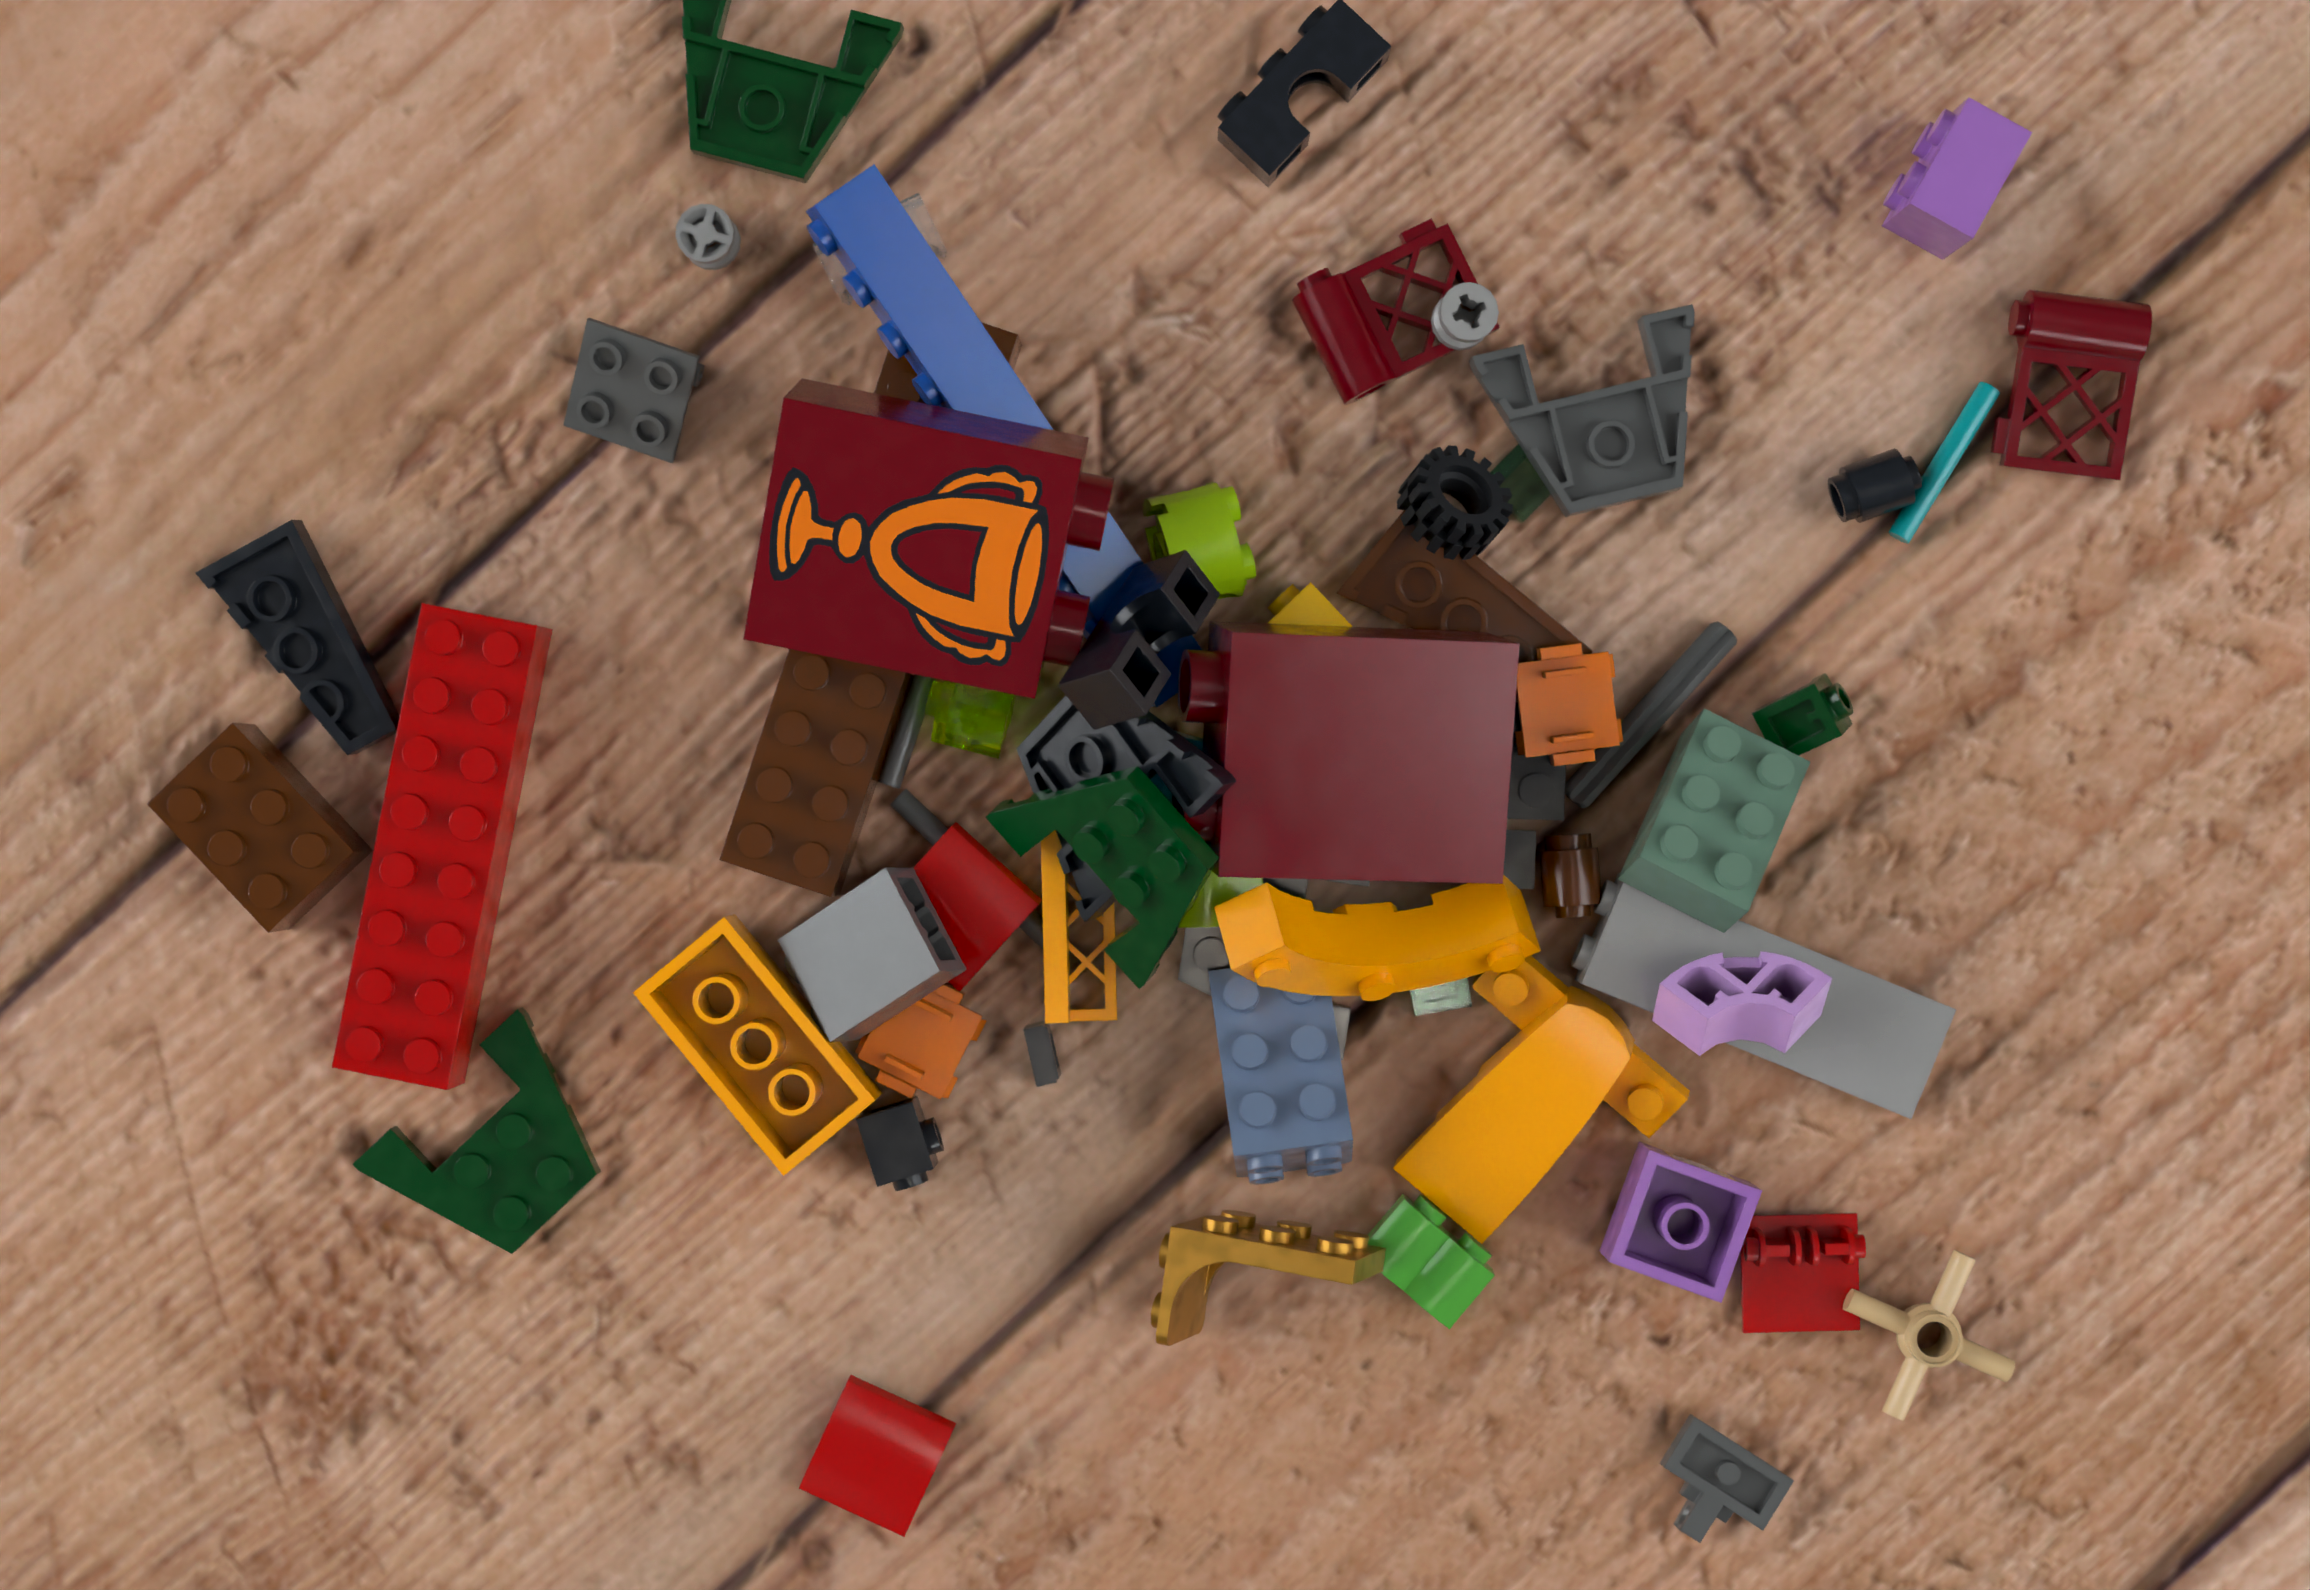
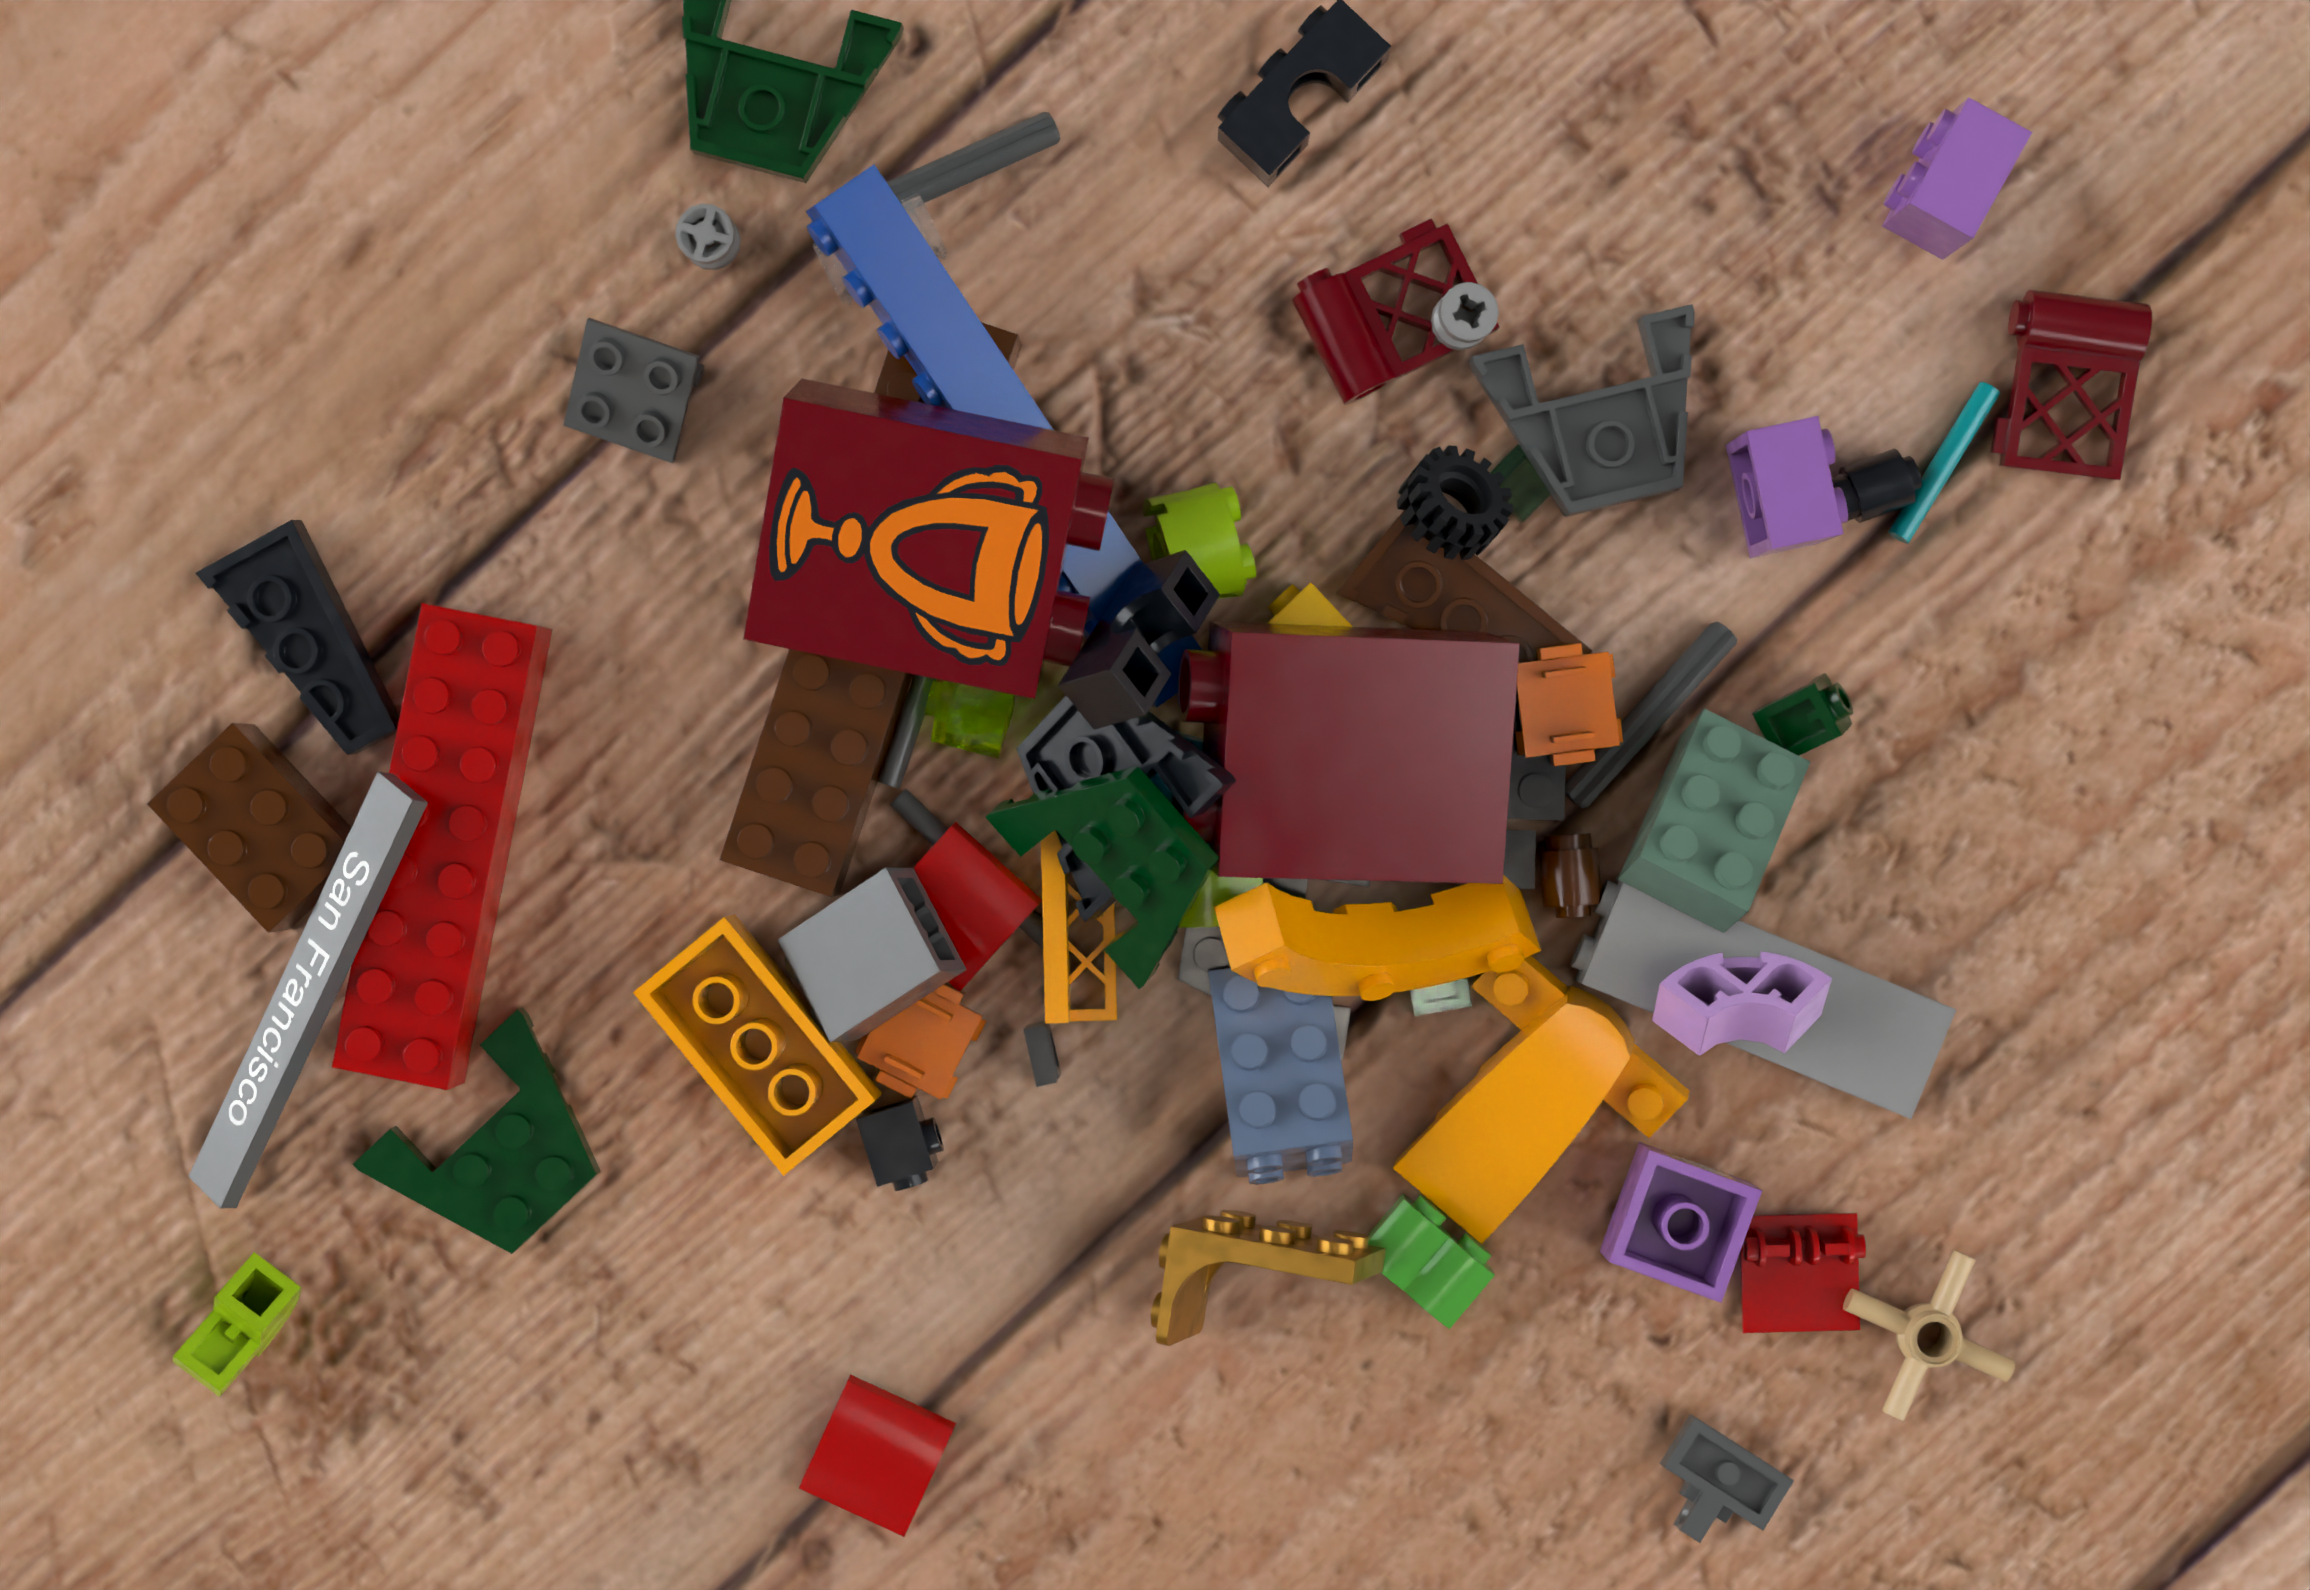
none -> lime brick [173,1252,301,1397]
none -> tile [188,772,428,1209]
none -> dark grey axle [887,112,1060,211]
none -> medium lavender brick [1726,416,1848,559]

